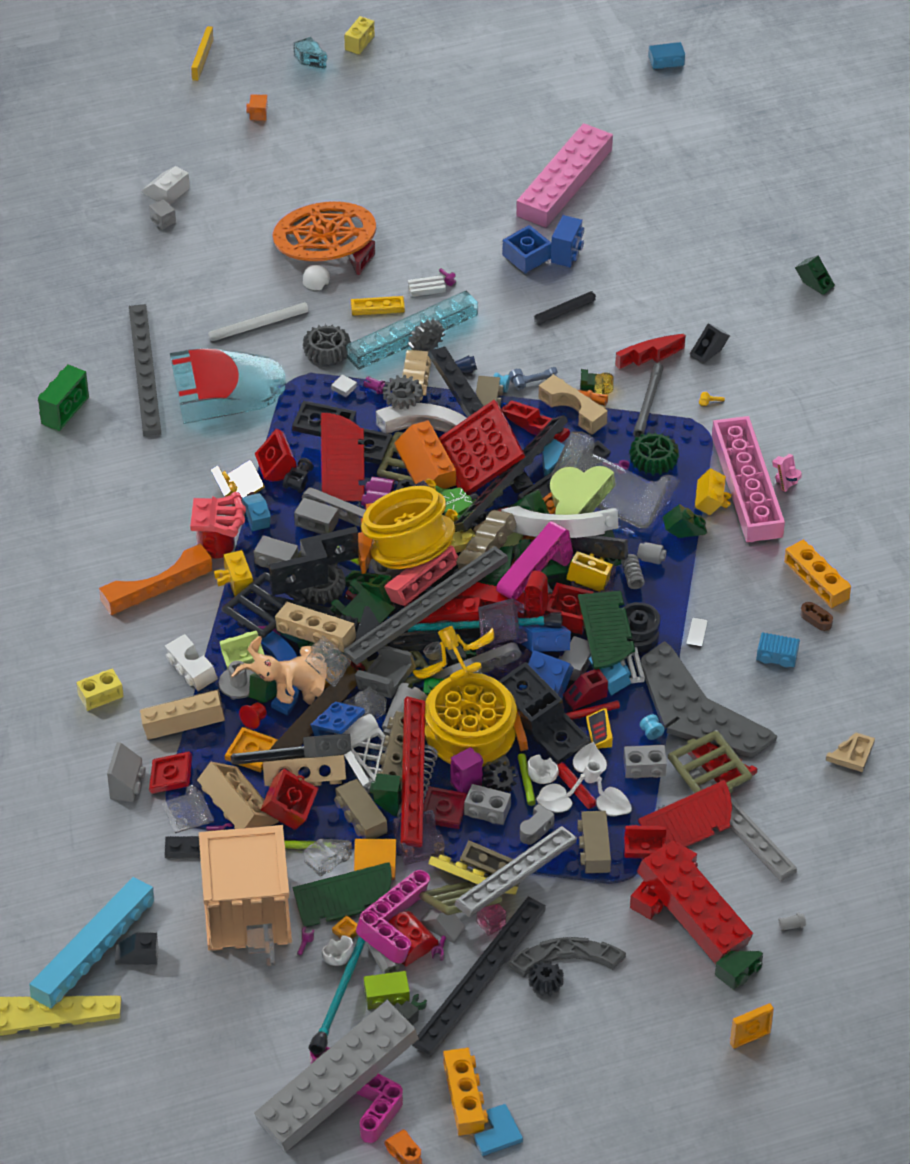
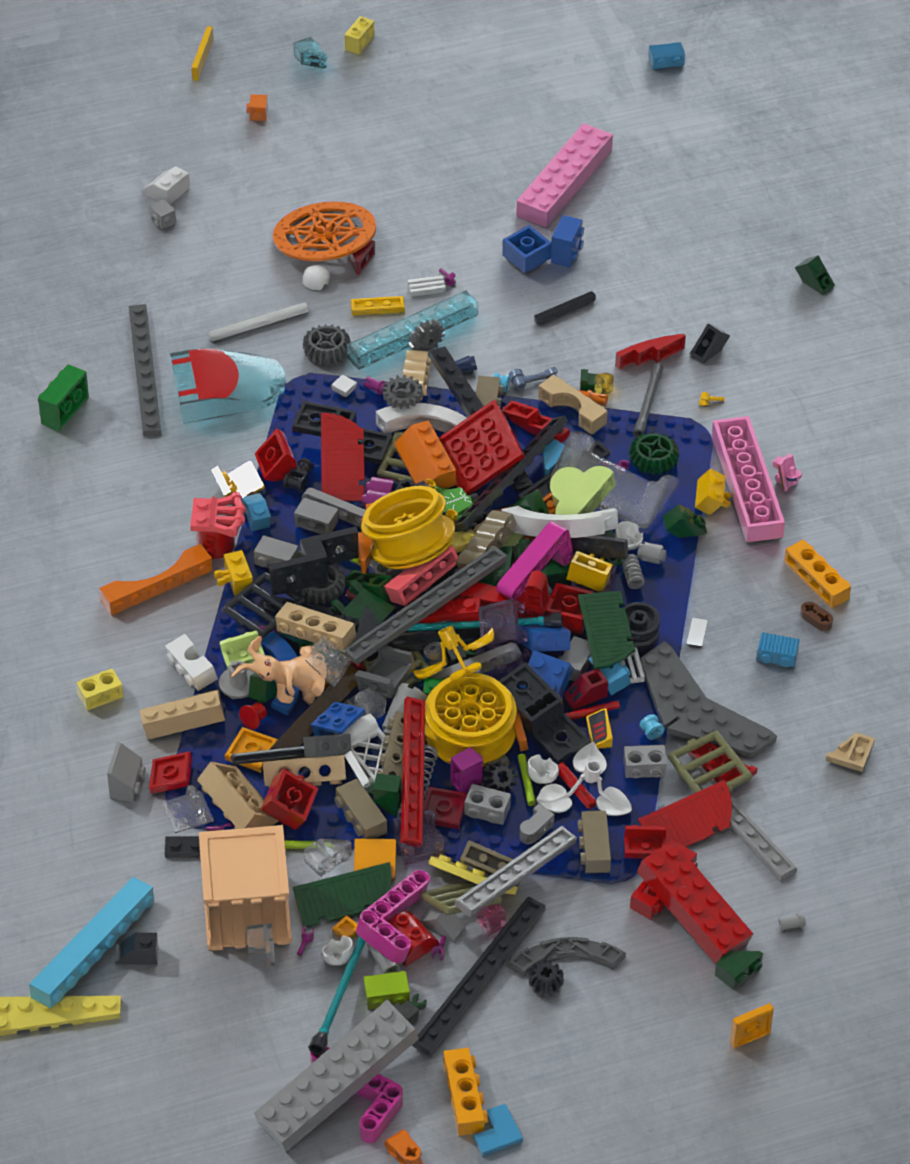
none -> white hair [614,521,643,551]

